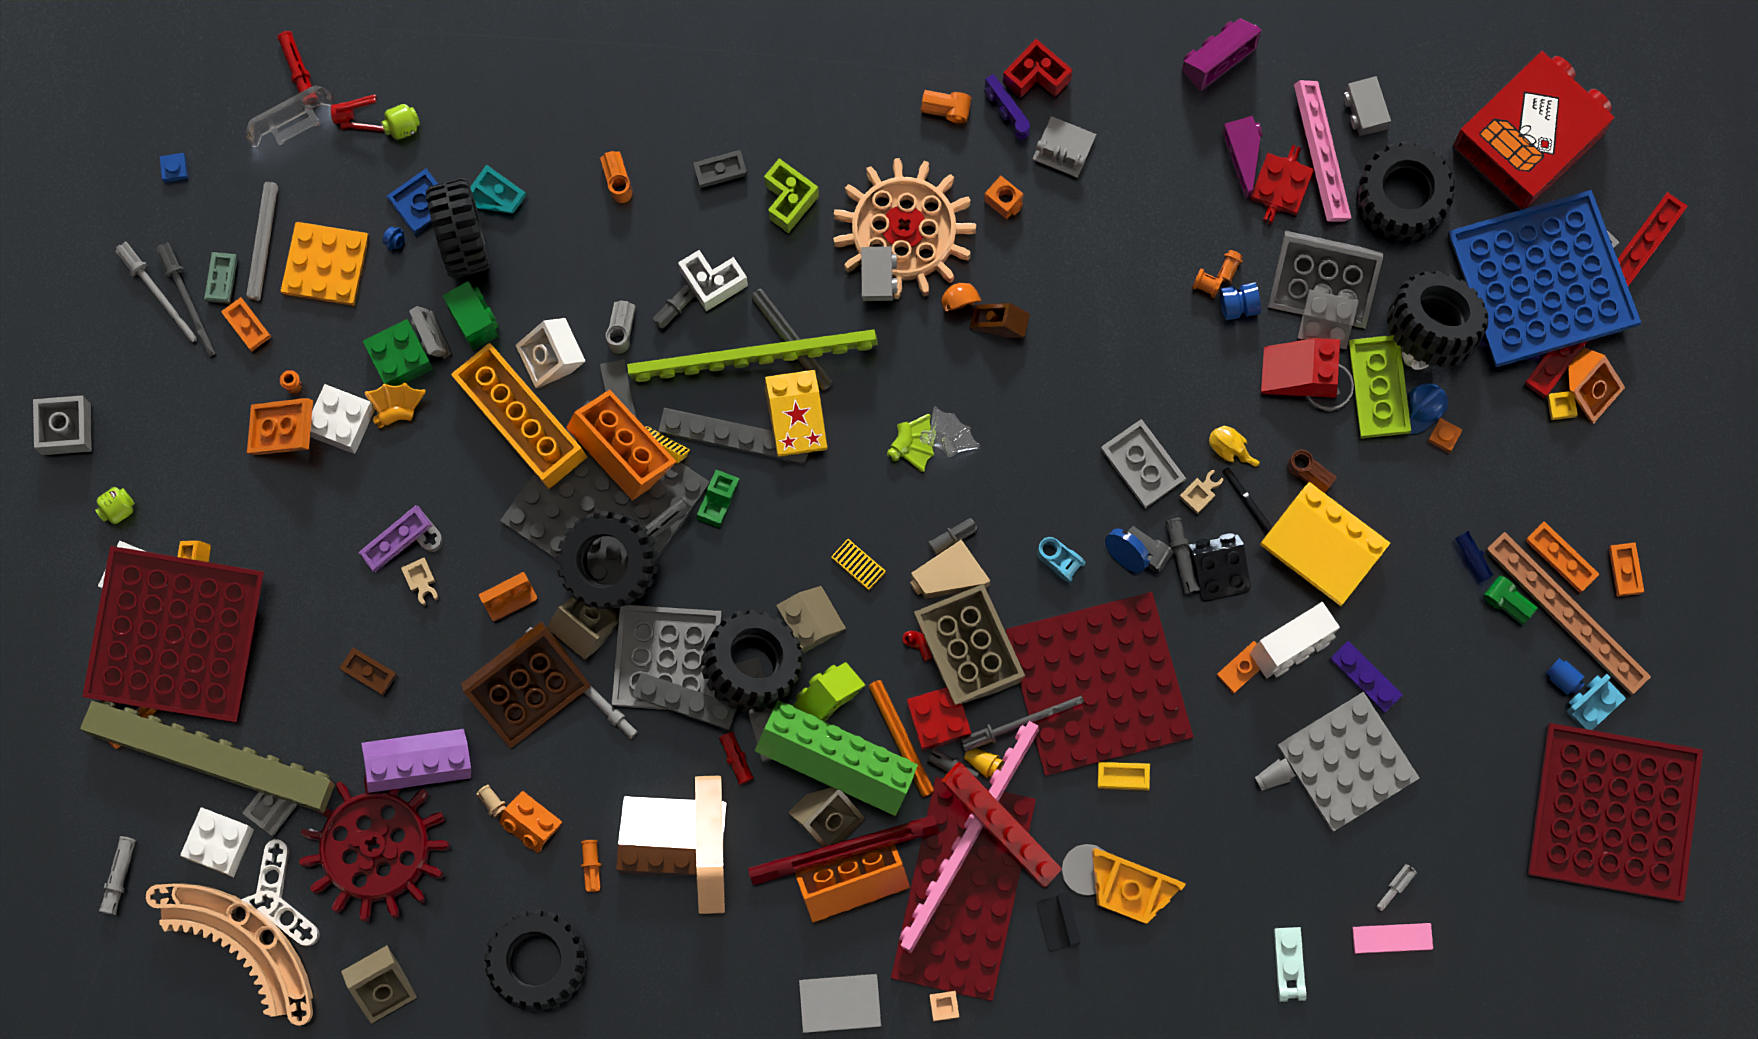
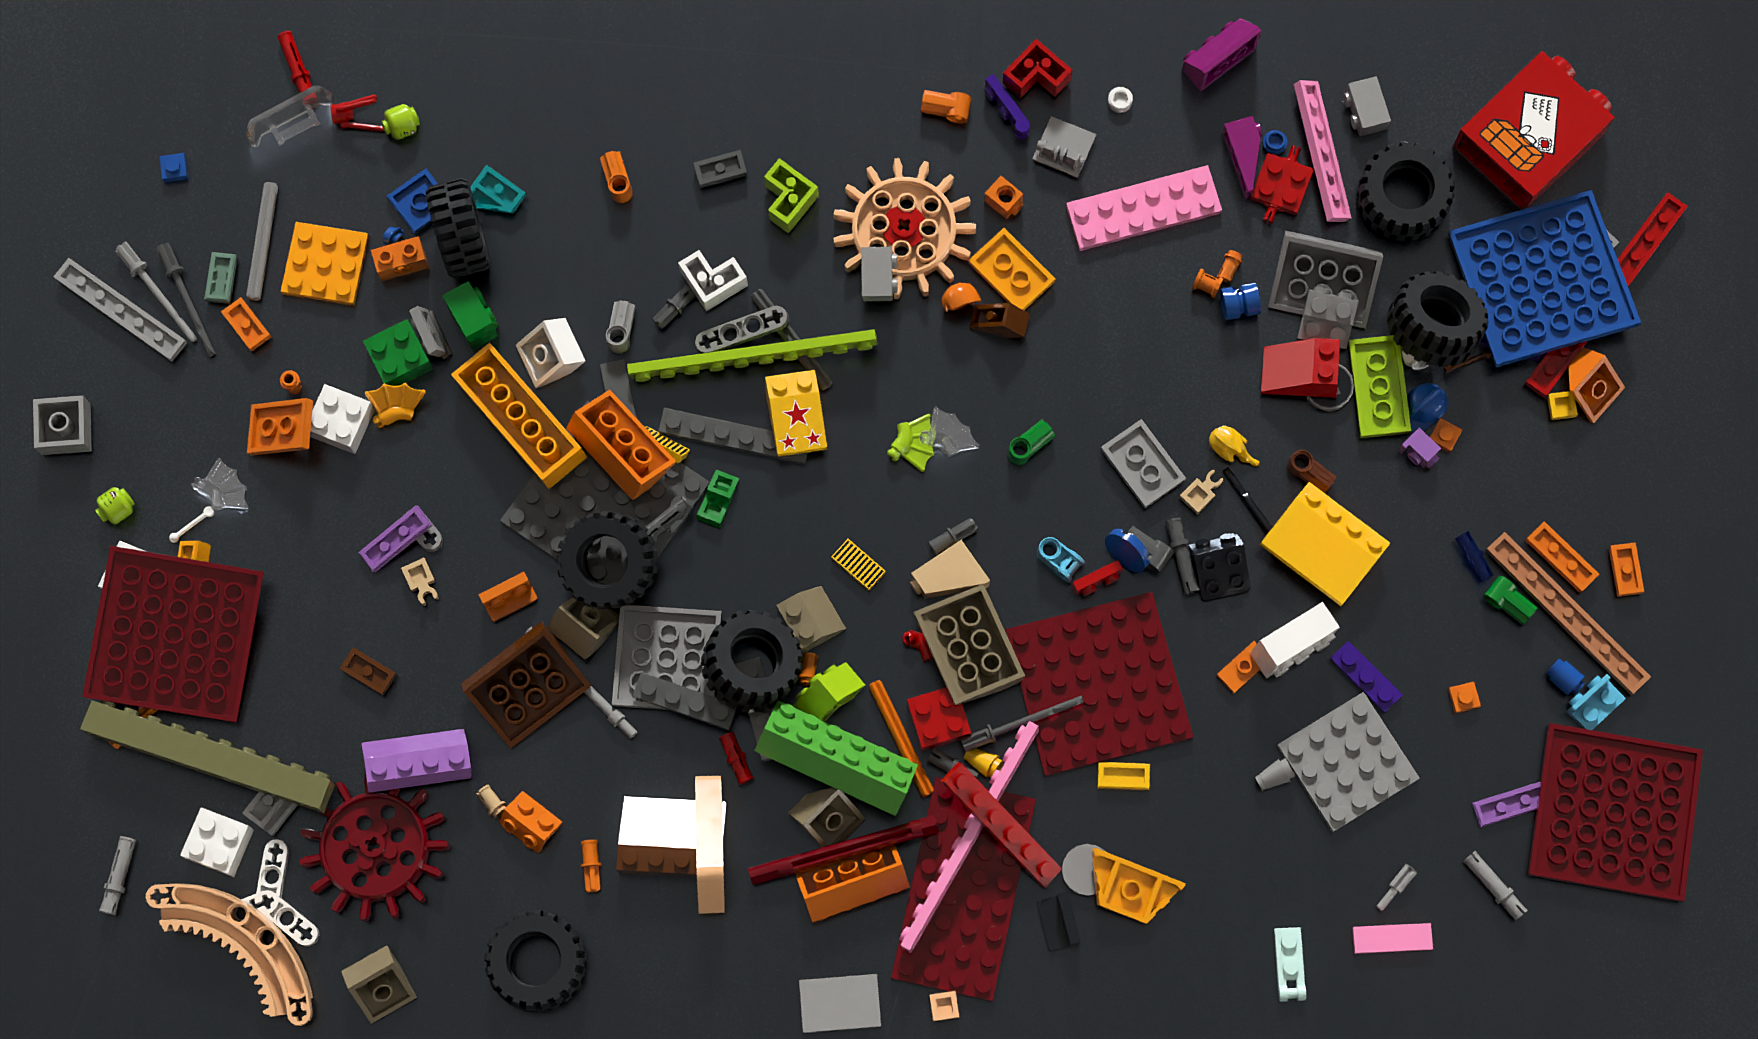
none -> light grey plate [54,258,187,362]
none -> white hinge [169,506,214,543]
none -> clear arm [191,458,249,510]
none -> orange brick [371,236,429,281]
none -> light grey beam [695,306,789,353]
none -> orange pin [798,653,818,686]
none -> light orange plate [968,228,1056,310]
none -> green piece [1007,419,1055,465]
none -> bright pink plate [1066,165,1222,251]
none -> red plate [1072,560,1123,596]
none -> white tile [1108,87,1133,113]
none -> blue plate [1263,130,1287,155]
none -> medium lavender brick [1399,428,1441,469]
none -> reddish brown hinge [1444,349,1492,373]
none -> orange plate [1448,682,1481,713]
none -> light grey pin [1463,851,1528,921]
none -> medium lavender tile [1472,782,1540,828]

